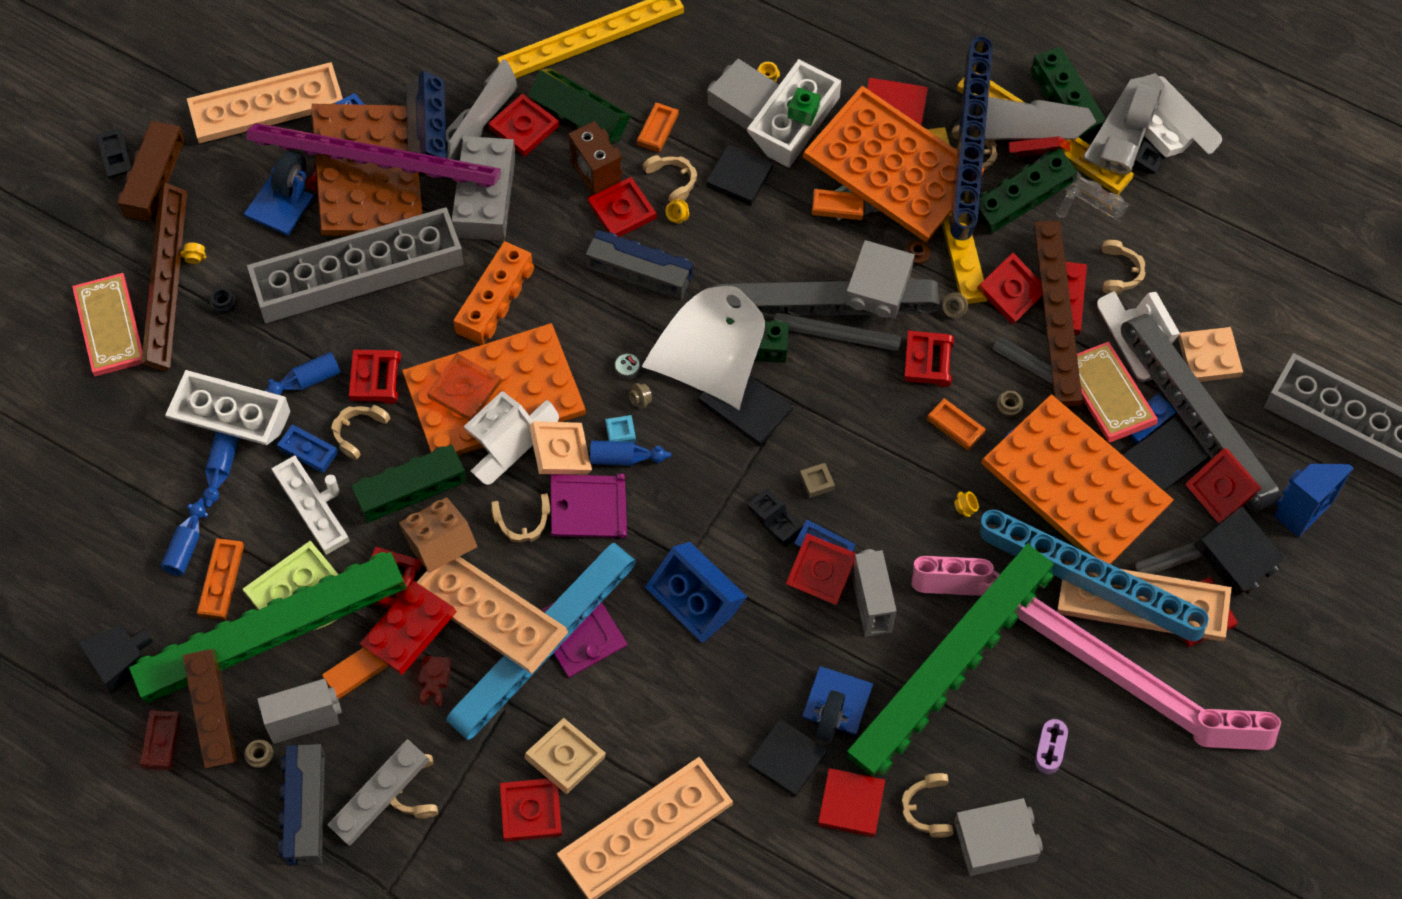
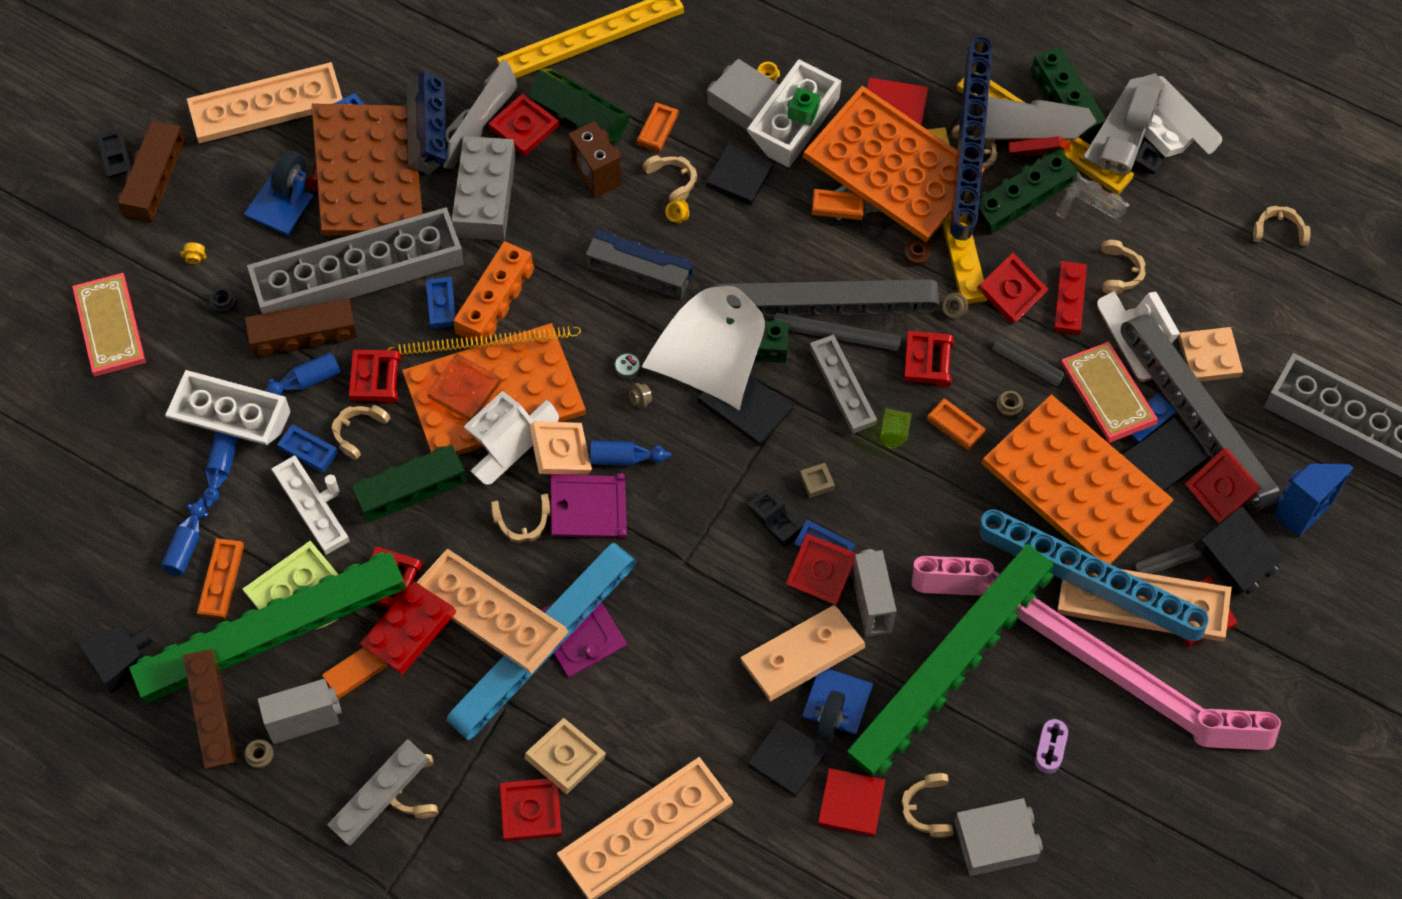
clear red plate [140,710,180,770] -> none
reddish brown plate [141,182,187,372] -> none
magenta plate [246,123,501,187] -> none
piece [278,744,325,866] -> none
medium nougat brick [399,497,477,573] -> none
clear red plate [419,656,452,706] -> none
red tile [588,177,657,237] -> none
medium azure tile [605,415,636,443] -> none
blue slope [645,542,747,642] -> none
light grey brick [845,240,915,319] -> none
yellow plate [954,491,979,517] -> none
reddish brown plate [1034,220,1083,406] -> none
none -> reddish brown brick [245,298,357,357]
none -> yellow piece [388,326,581,355]
none -> blue plate [426,277,456,329]
none -> light nougat plate [740,605,865,701]
none -> light grey plate [809,335,877,434]
none -> clear neon green plate [880,408,912,448]
none -> tan piece [1253,206,1310,246]

